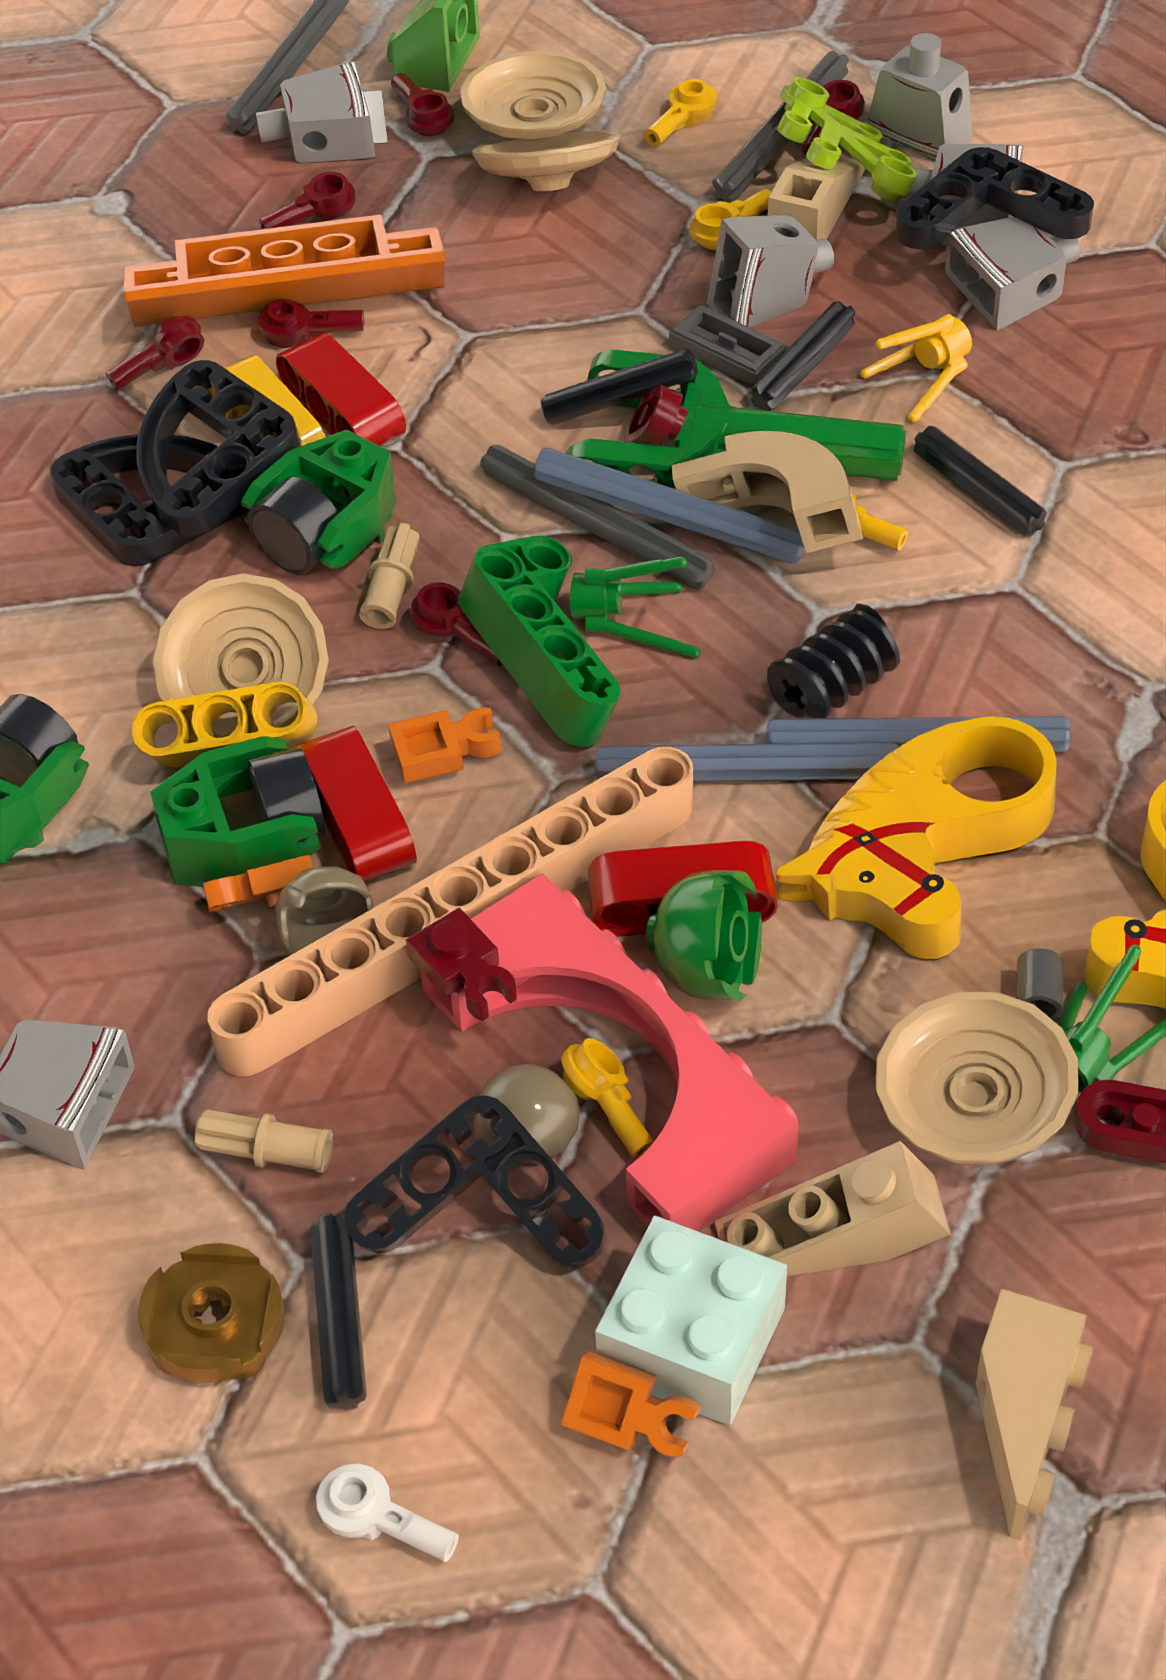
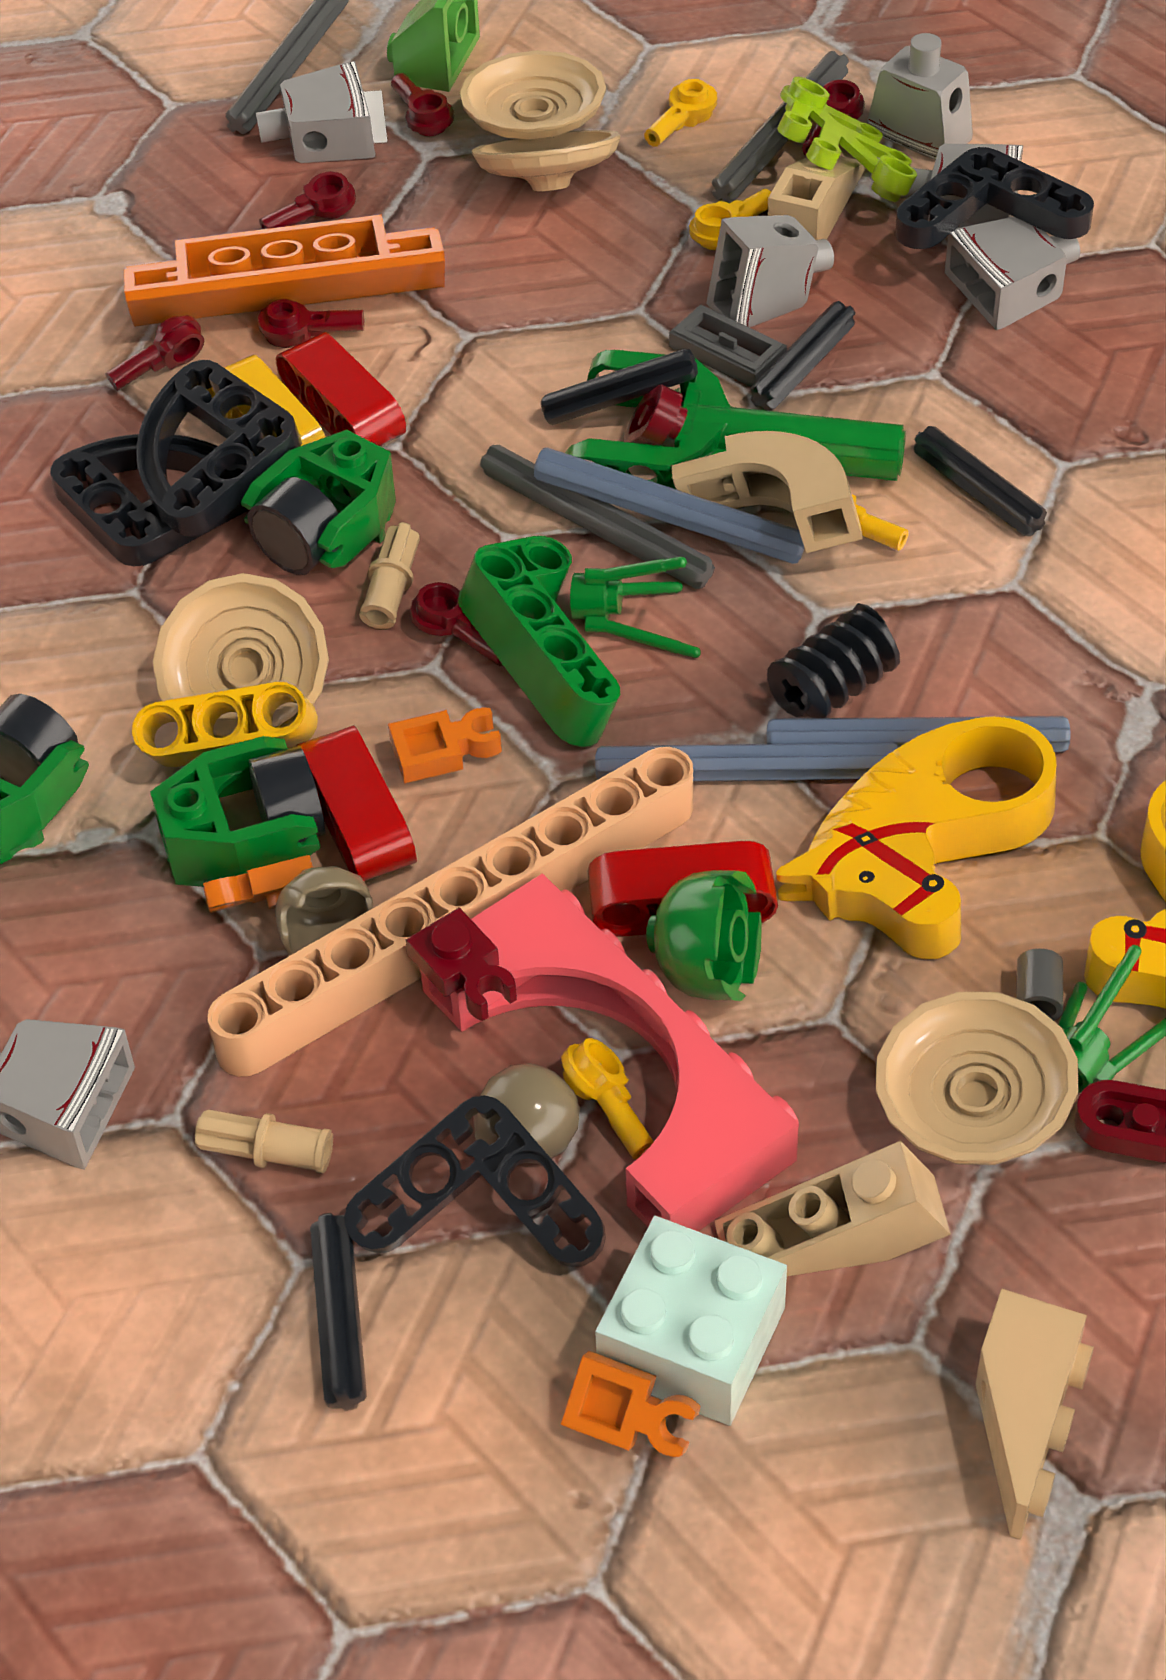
pearl gold plate [138,1243,284,1383] -> none
white plate [316,1463,459,1562] -> none
yellow plant [860,314,972,423] -> none

